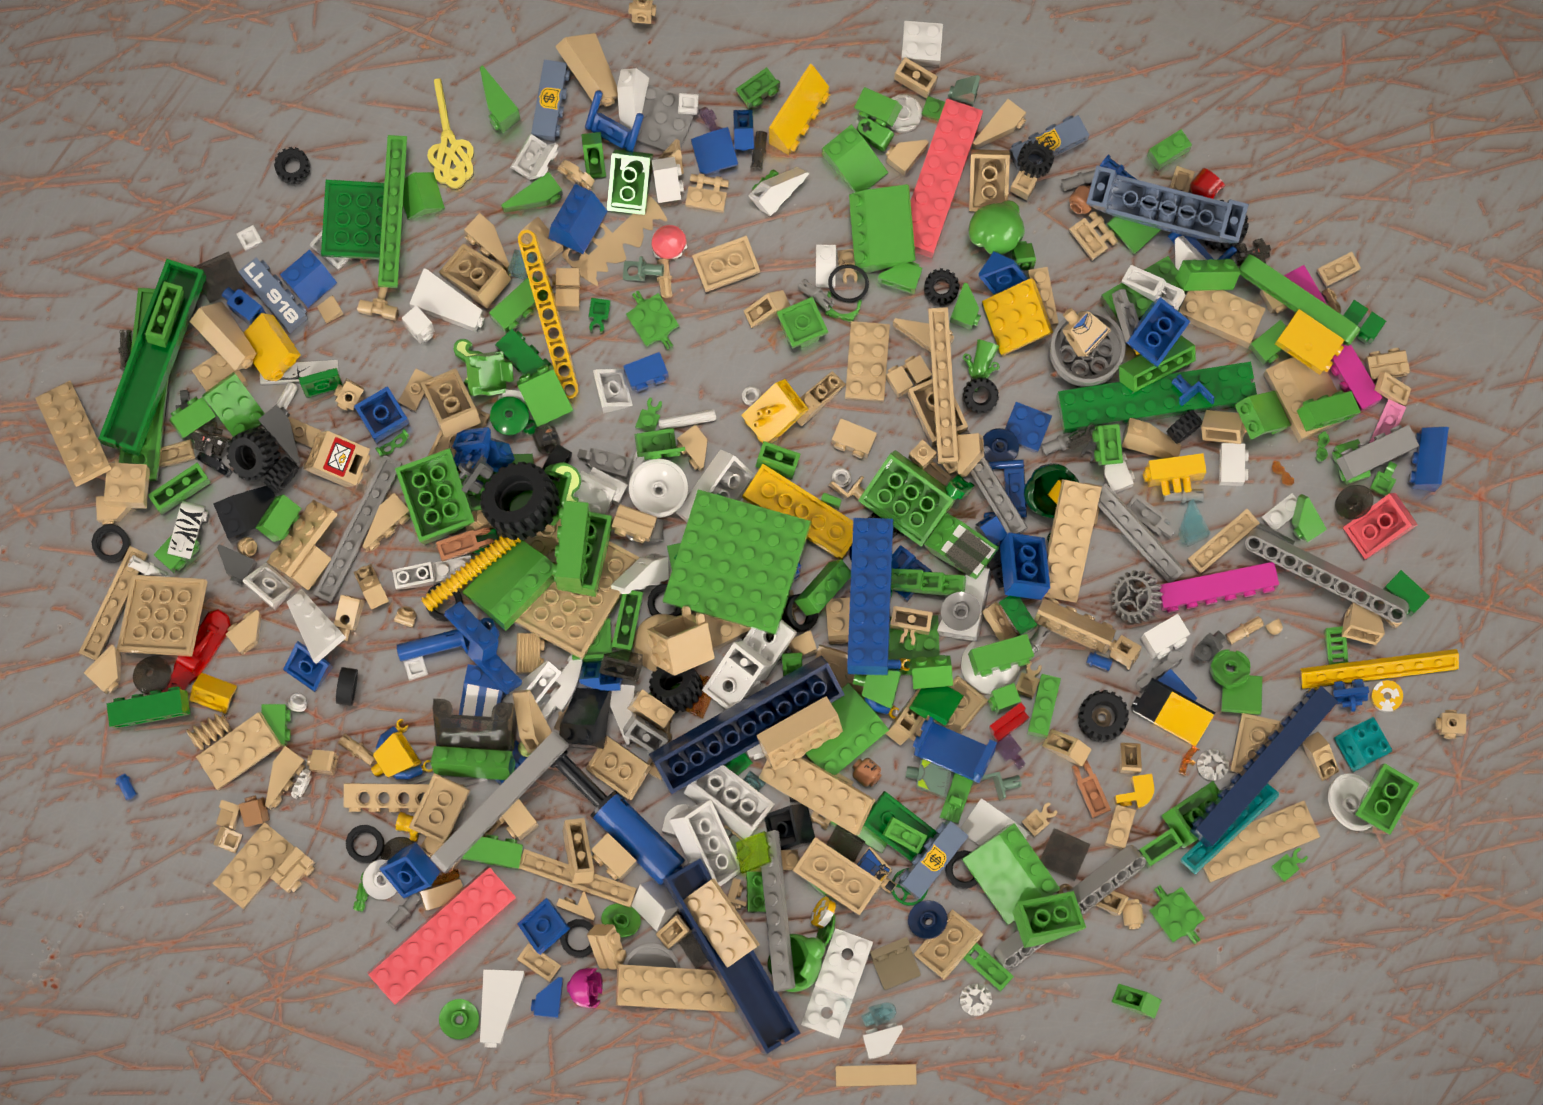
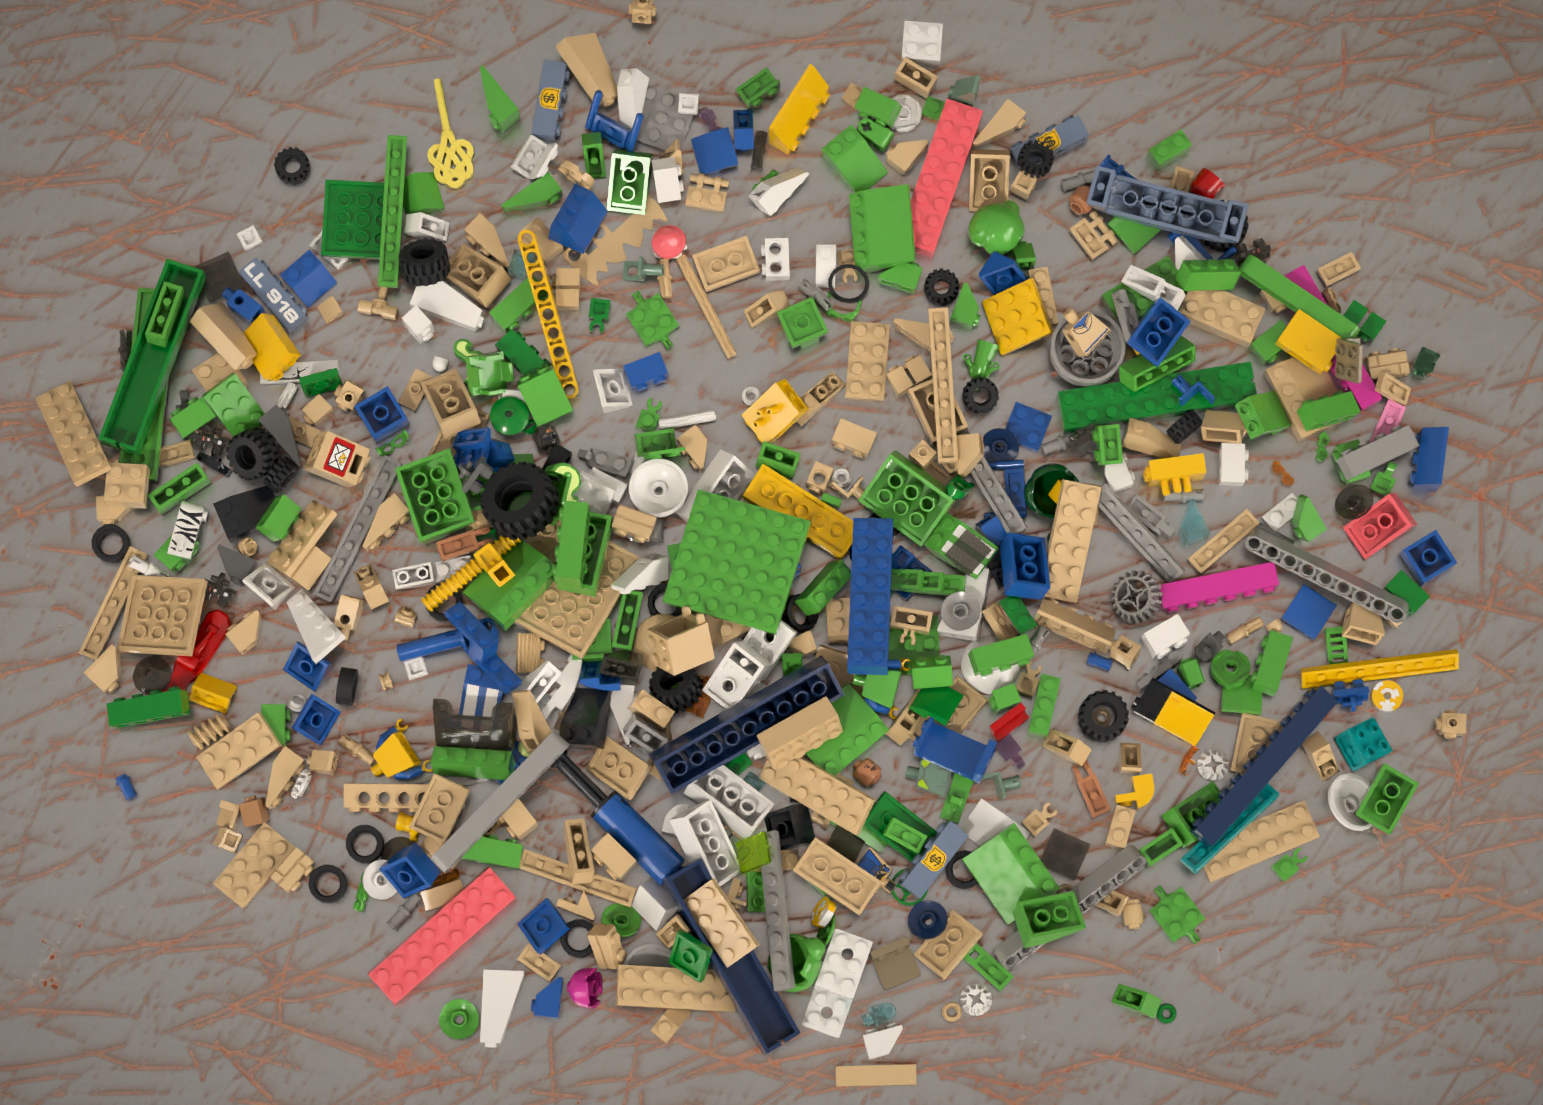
none -> clear smoke hips [204,572,237,607]
none -> blue slope [292,693,341,746]
none -> tan brick [302,394,334,427]
none -> black tyre [308,864,348,903]
none -> tan bush [378,671,394,691]
none -> black tyre [399,238,450,286]
none -> white slope [403,212,450,242]
none -> white hinge [432,356,449,372]
none -> yellow brick [473,542,515,588]
none -> tan slope [651,1009,692,1044]
none -> green tile [668,929,713,983]
none -> tan axle [676,254,736,359]
none -> white brick [761,238,790,281]
none -> tan brick [806,461,834,494]
none -> tan plate [841,82,863,107]
none -> tan plate [942,1002,962,1022]
none -> green plate [1156,1003,1177,1023]
none -> bright green brick [1176,657,1205,690]
none -> bright green brick [1250,630,1293,697]
none -> blue slope [1281,584,1337,640]
none -> dark tan bracket [1335,337,1363,383]
none -> blue brick [1399,530,1457,587]
none -> clear green brick [1410,347,1440,380]

